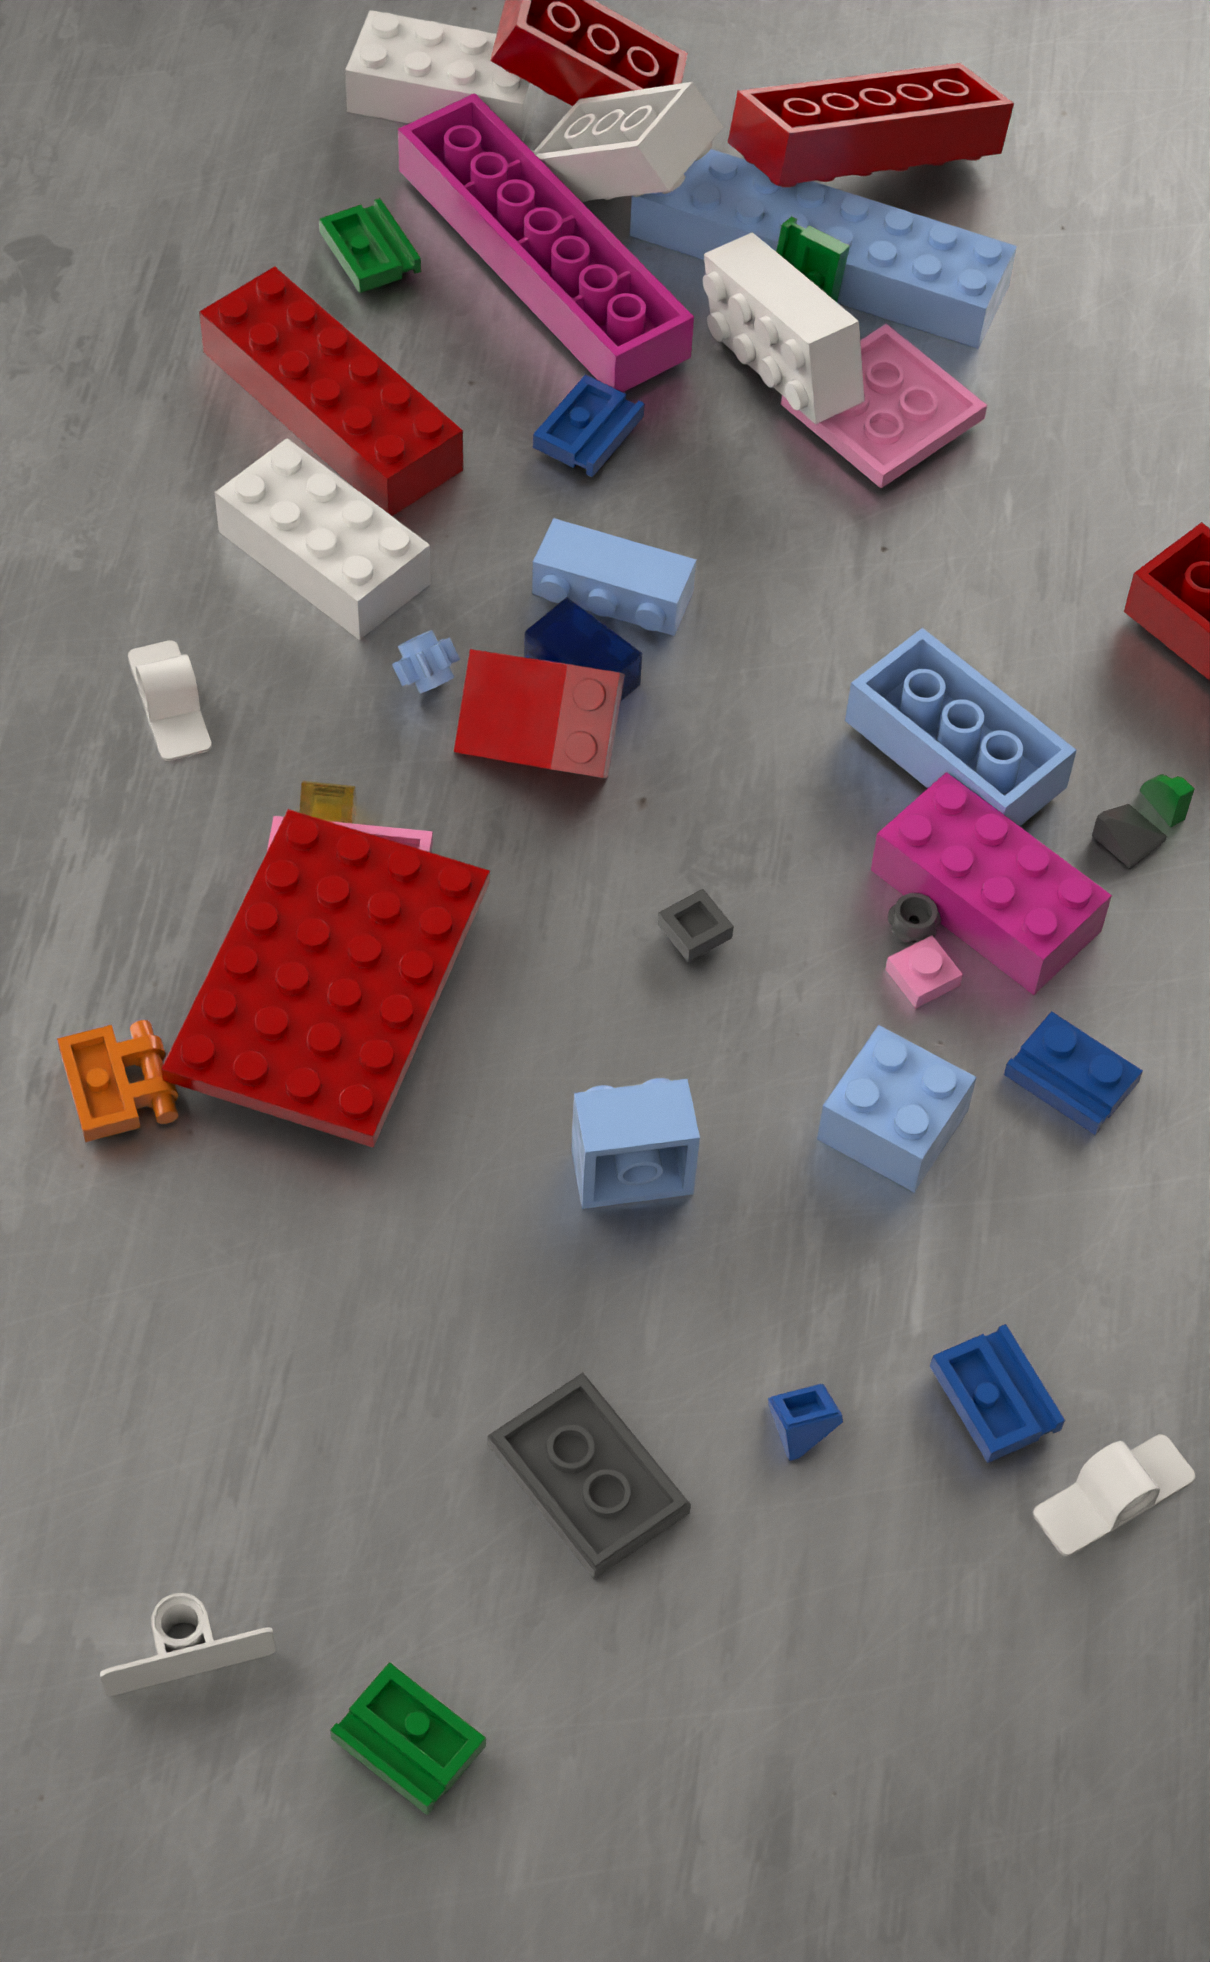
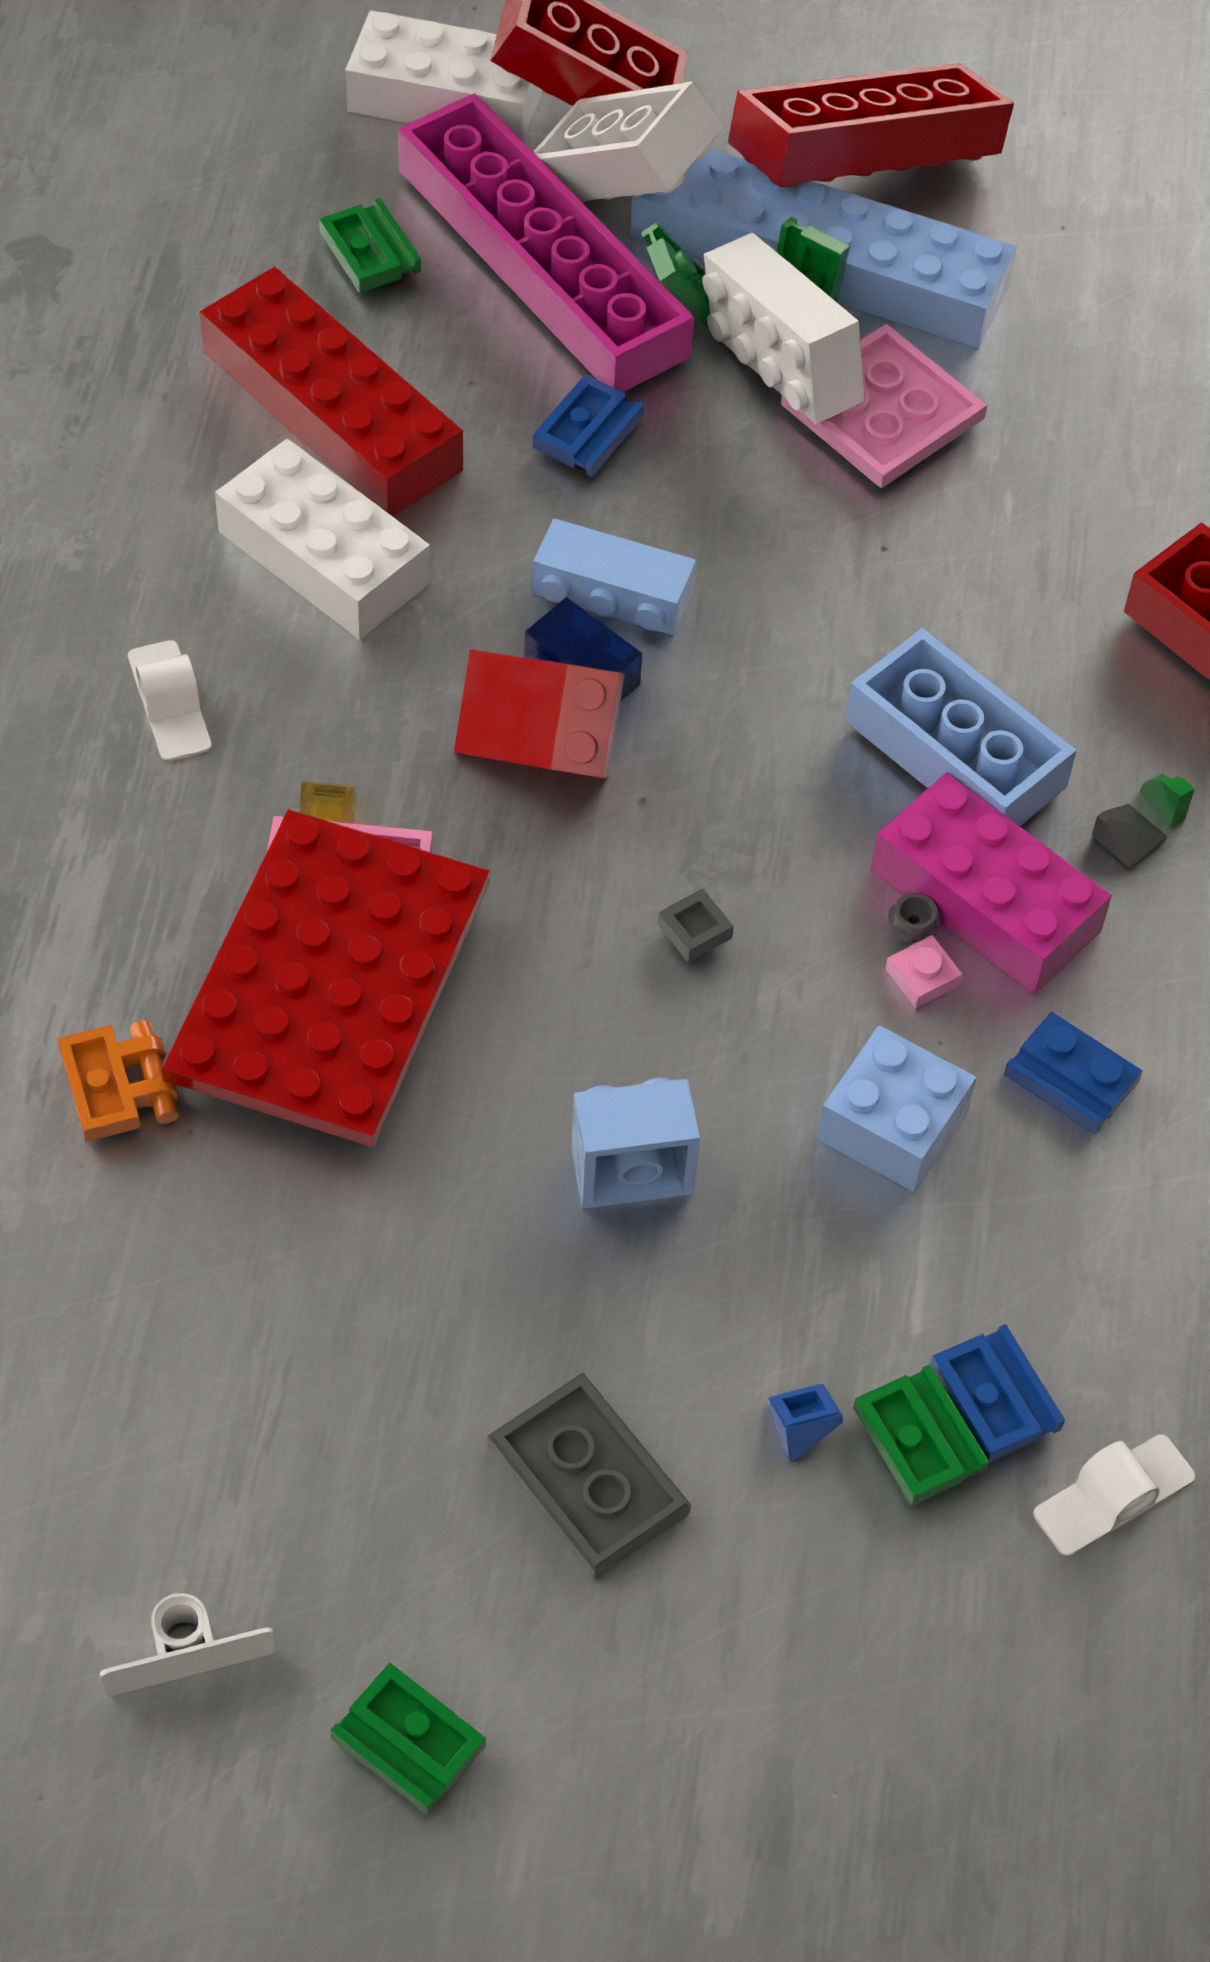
light blue gear [392,630,460,693] -> none
none -> green plate [641,222,710,328]
none -> green plate [853,1364,989,1507]

